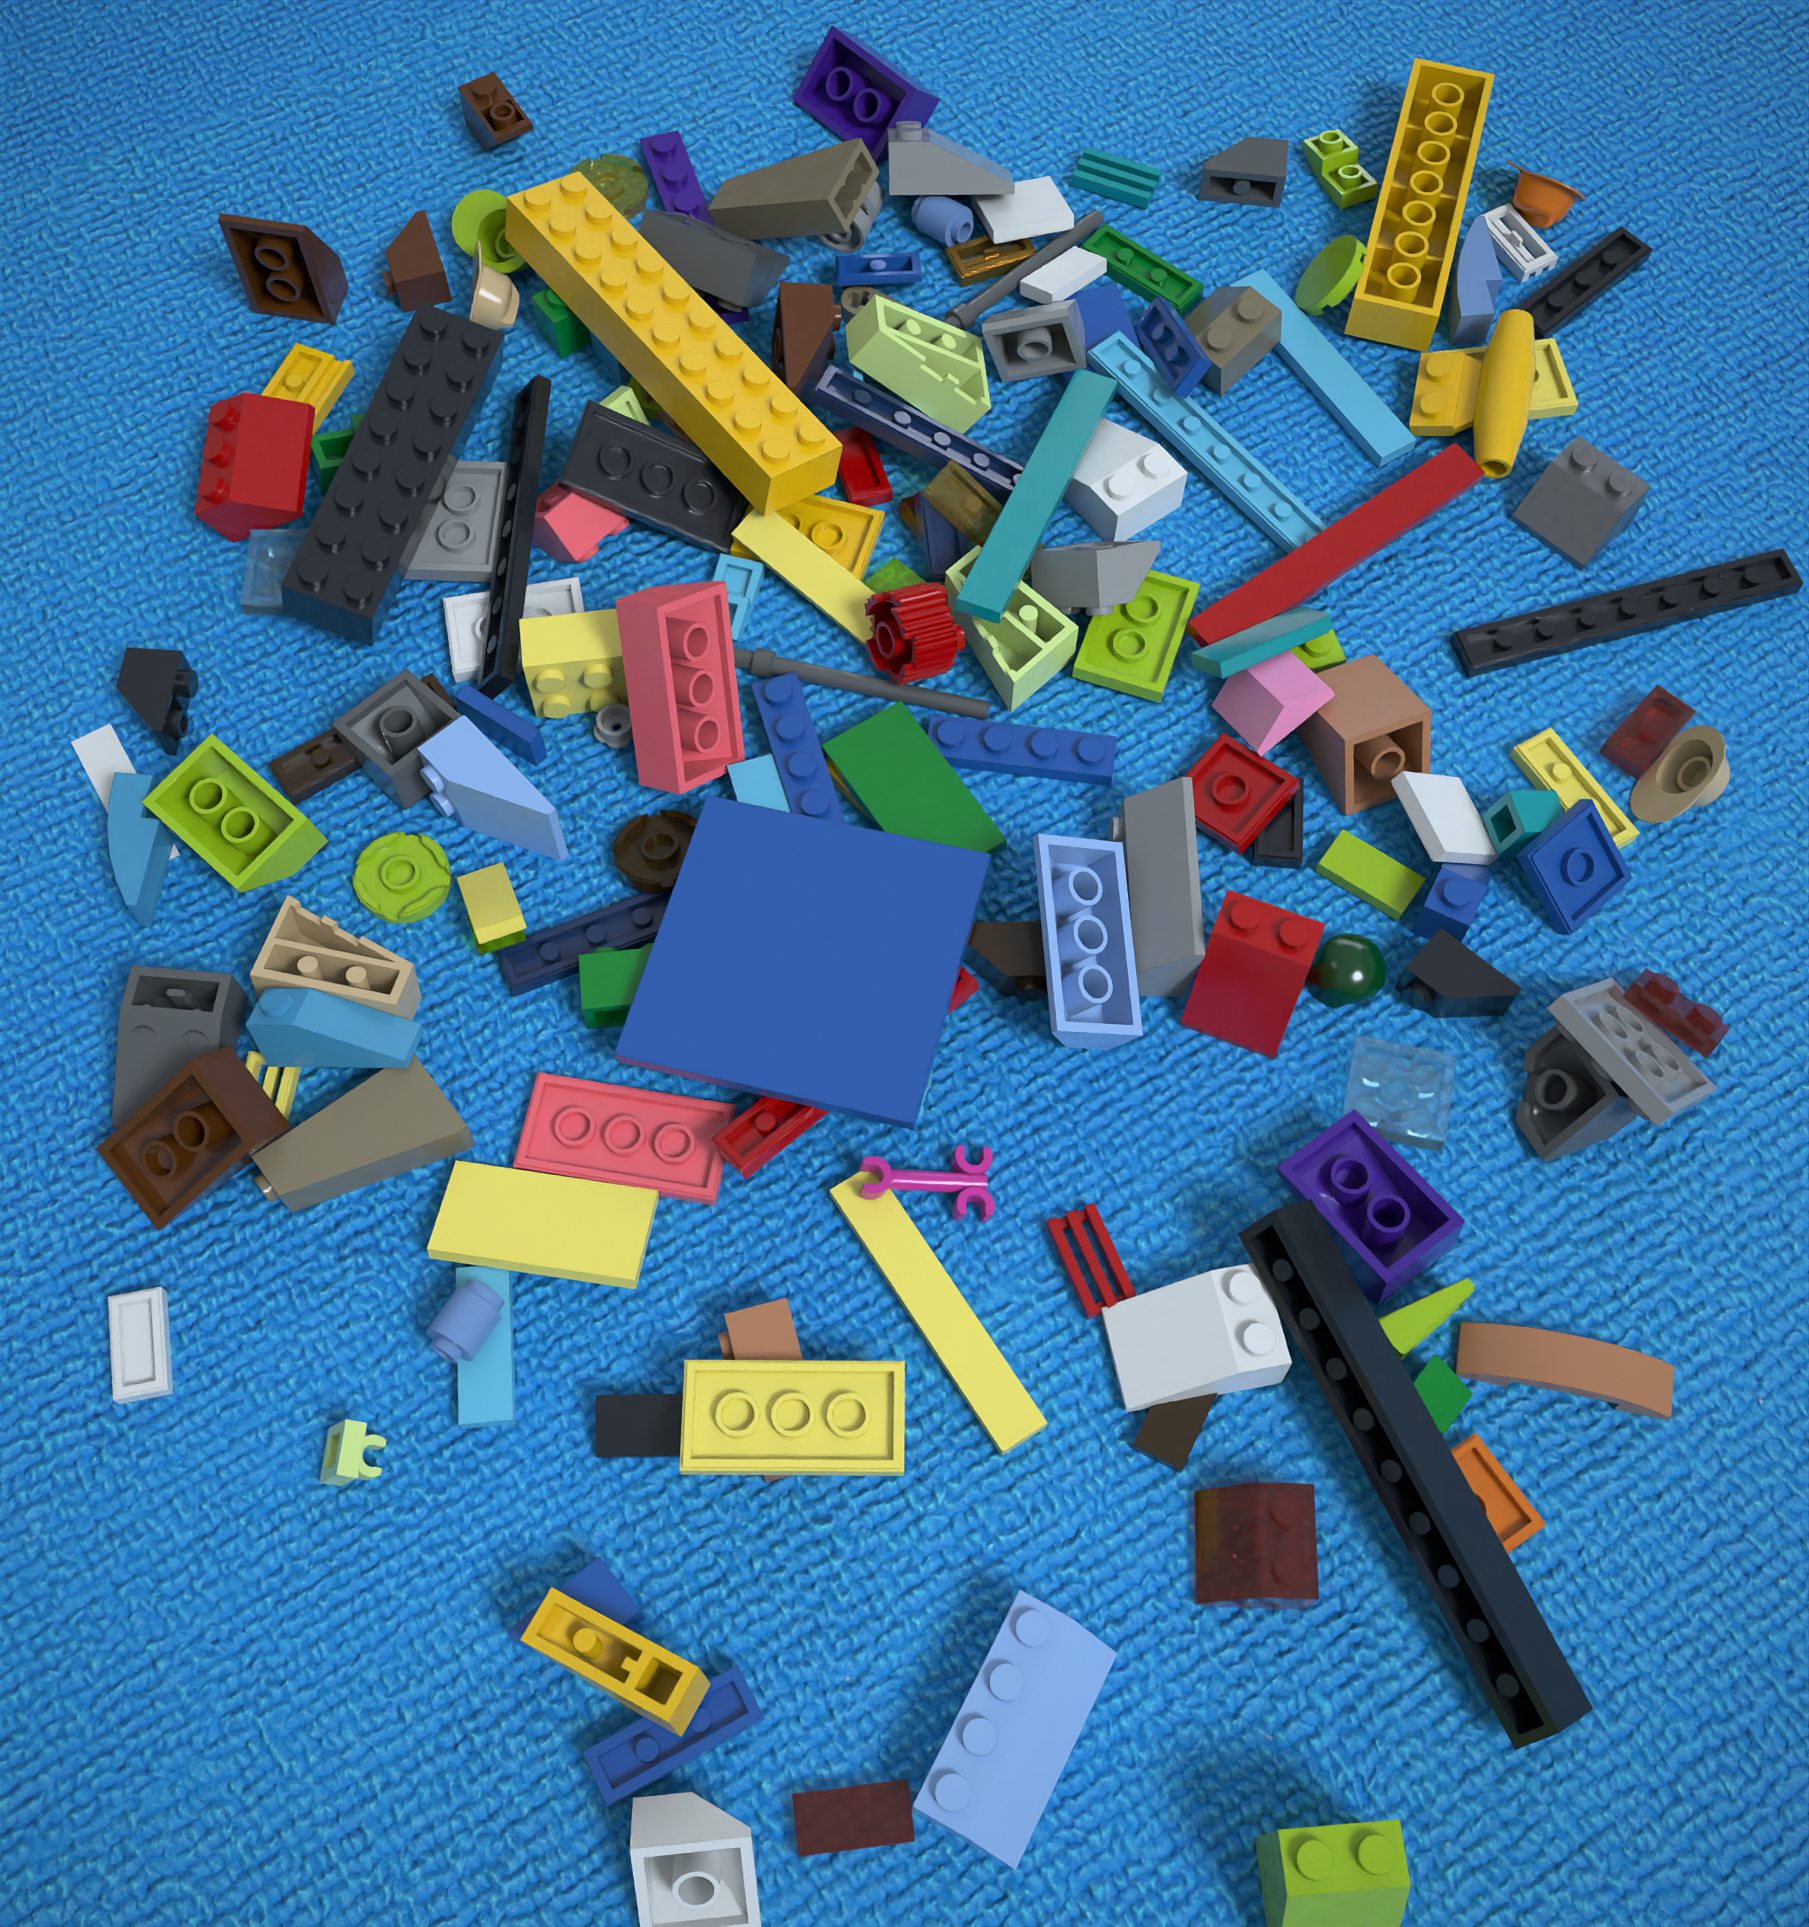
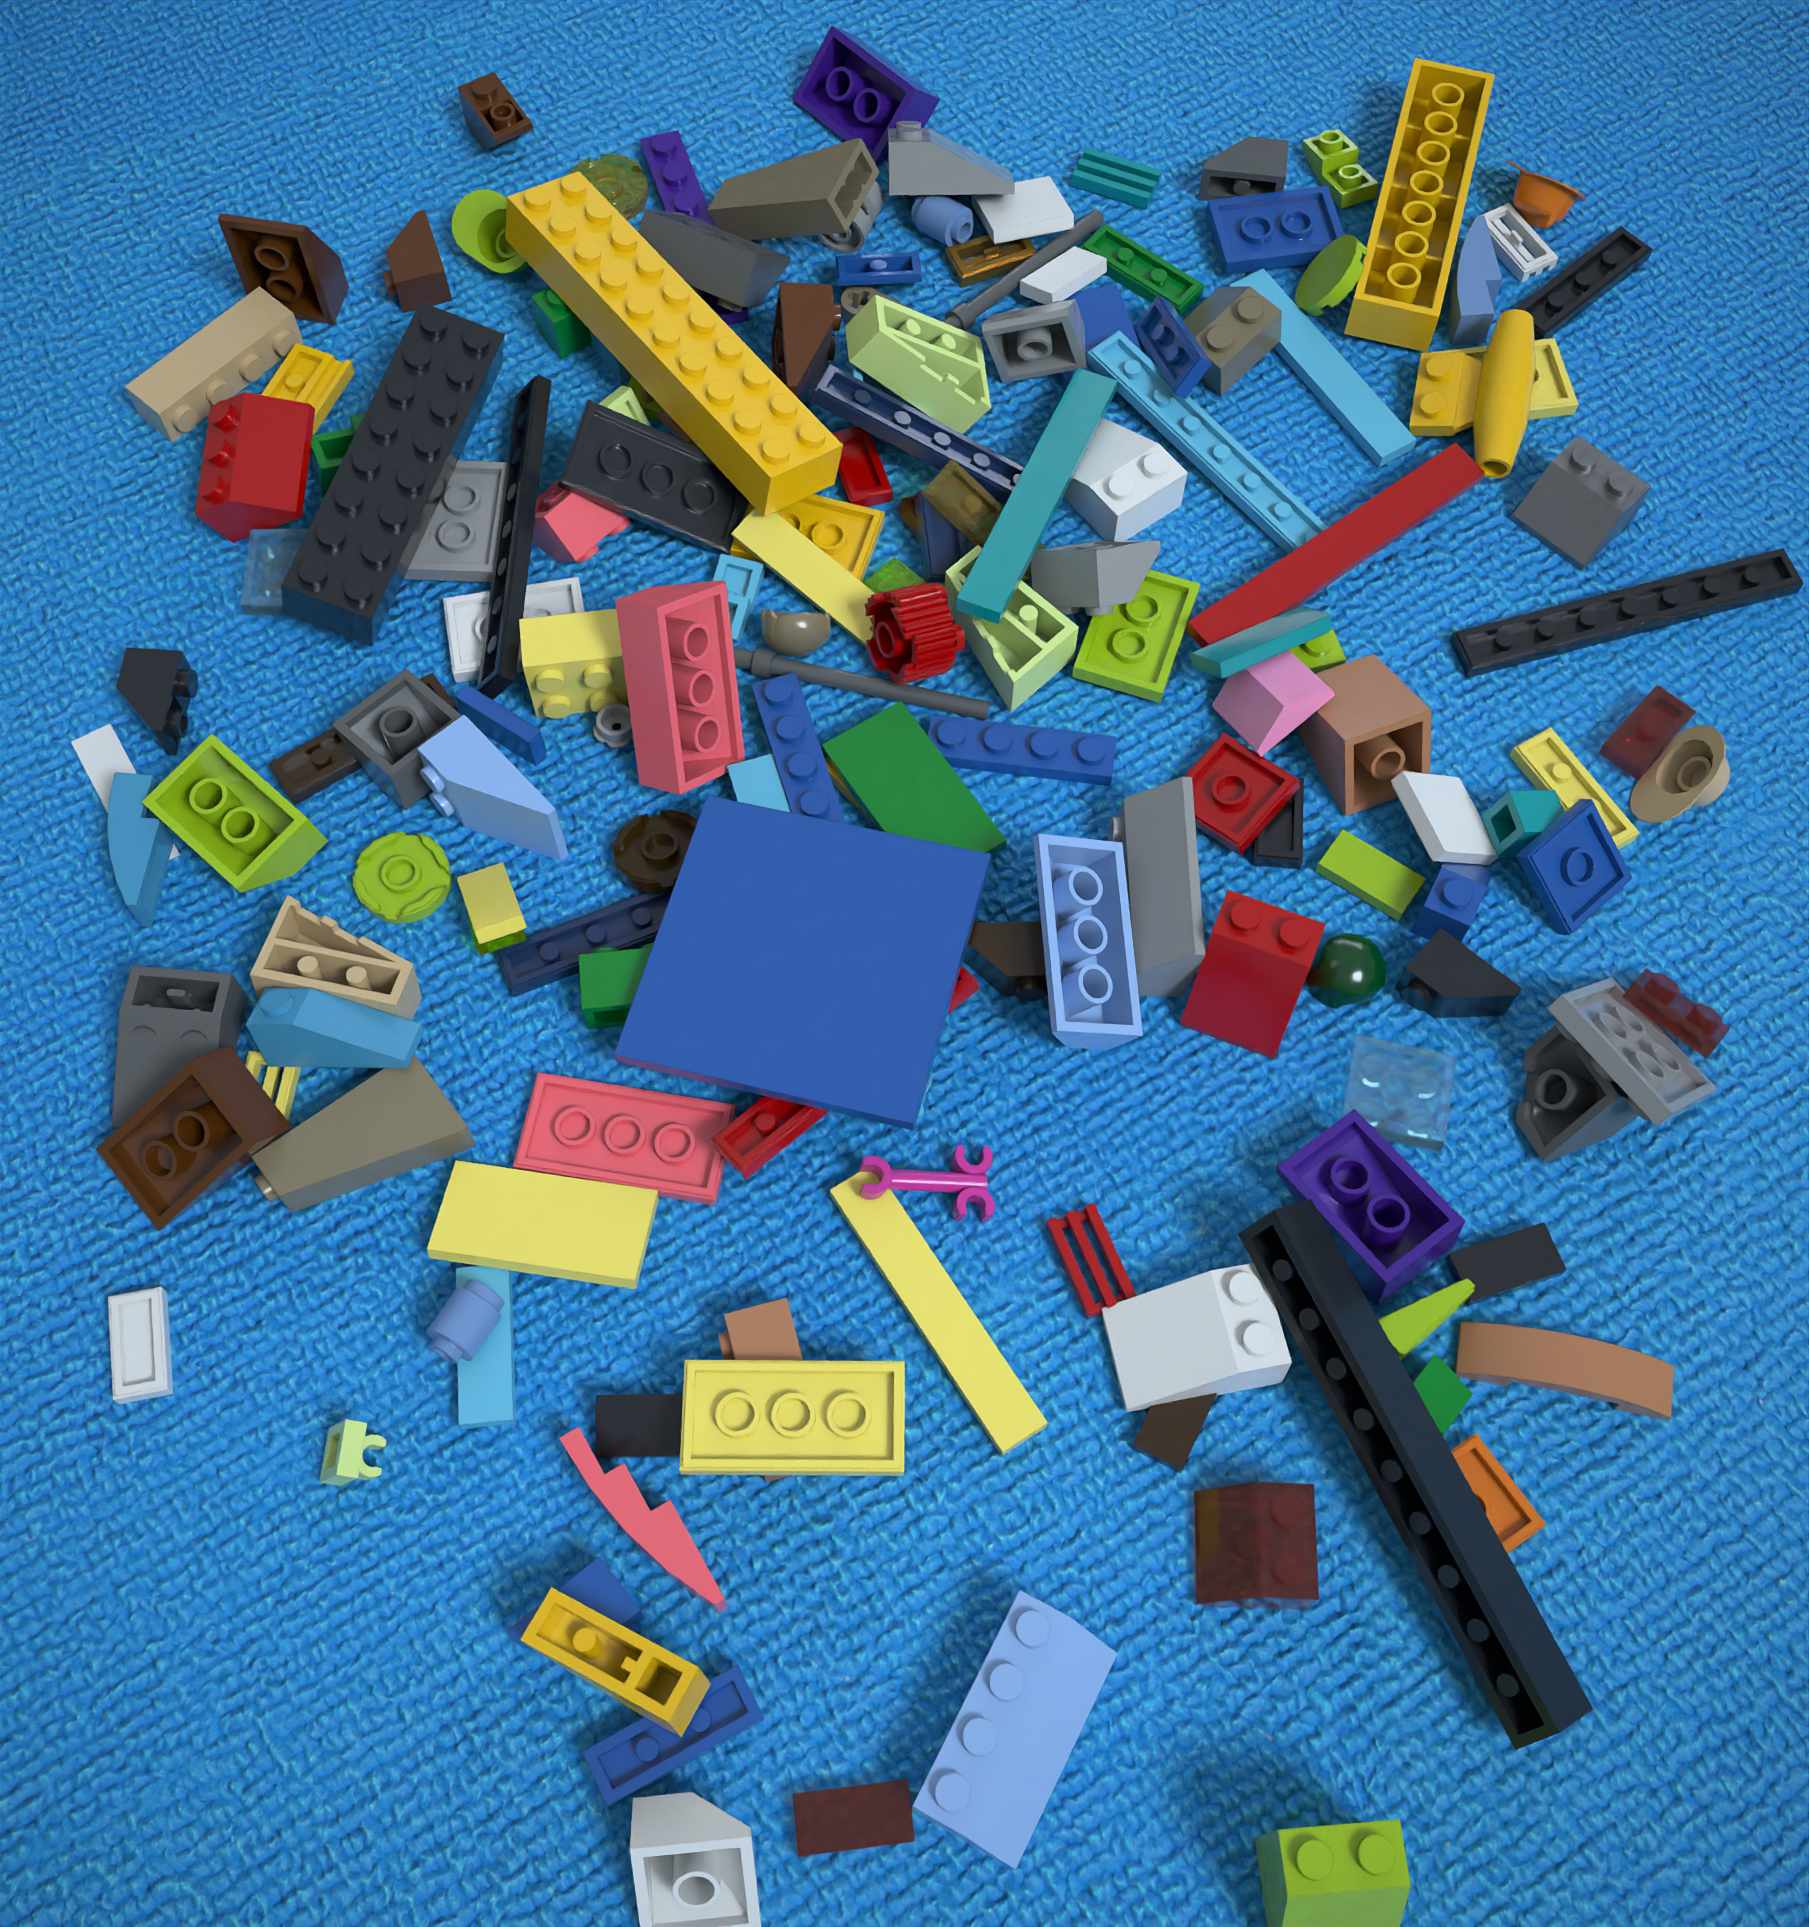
tan piece [469,240,519,331] -> none
none -> tan brick [125,286,304,443]
none -> coral slope [559,1427,728,1613]
none -> dark tan hair [761,609,830,657]
none -> blue plate [1206,185,1344,275]
none -> black tile [1445,1222,1567,1307]

